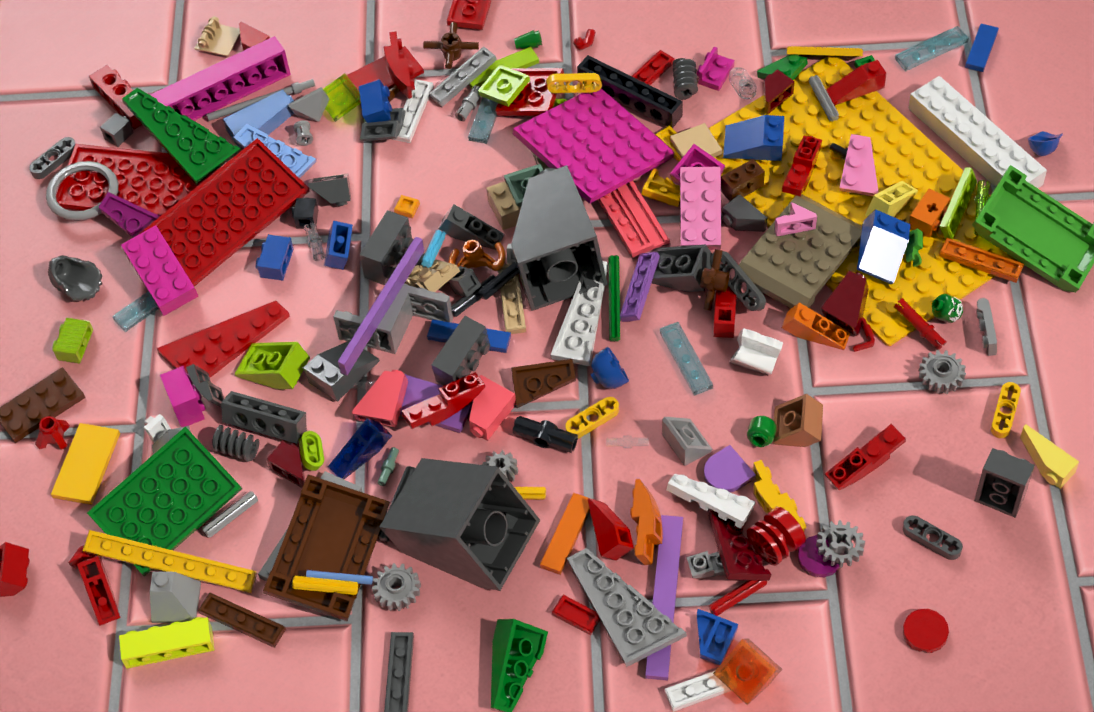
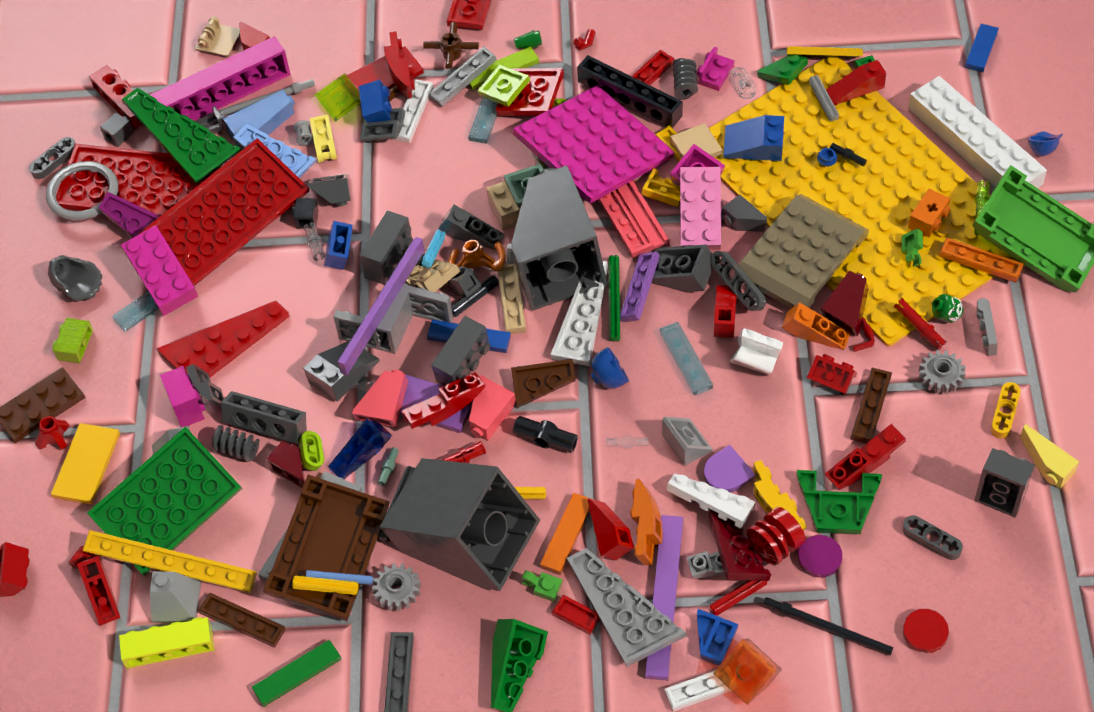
white tile [144,414,171,443] -> none
light grey axle [202,491,258,538] -> none
lime slope [234,342,310,389] -> none
blue brick [256,234,294,281] -> none
light grey slope [288,87,329,122] -> none
light orange tile [394,195,420,219] -> none
light grey pin [455,85,481,121] -> none
black axle [479,261,519,300] -> none
light grey gear [482,450,518,482] -> none
yellow beam [546,73,602,93] -> none
yellow beam [565,397,619,439] -> none
reddish brown bar [700,249,730,311] -> none
reddish brown brick [721,159,765,201] -> none
green head [747,416,777,447] -> none
dark red slope [764,69,794,115] -> none
nougat slope [772,394,823,447] -> none
bright pink slope [775,202,817,236] -> none
red slope [782,135,822,197] -> none
light grey gear [816,520,865,568] -> none
bright pink wing [839,134,879,196] -> none
slope [857,209,910,284] -> none
light yellow slope [865,181,918,217] -> none
clear light blue tile [895,26,969,71] -> none
lime tile [940,167,977,239] -> none
none -> flat silver bracket [196,106,224,134]
none -> green tile [252,639,342,707]
none -> light yellow plate [310,115,337,163]
none -> red pin [442,441,486,463]
none -> bright green plate [522,570,562,602]
none -> black bar [763,597,894,656]
none -> green wing [797,470,882,534]
none -> red bracket [807,354,857,395]
none -> blue plate [817,148,837,166]
none -> reddish brown tile [850,367,892,444]

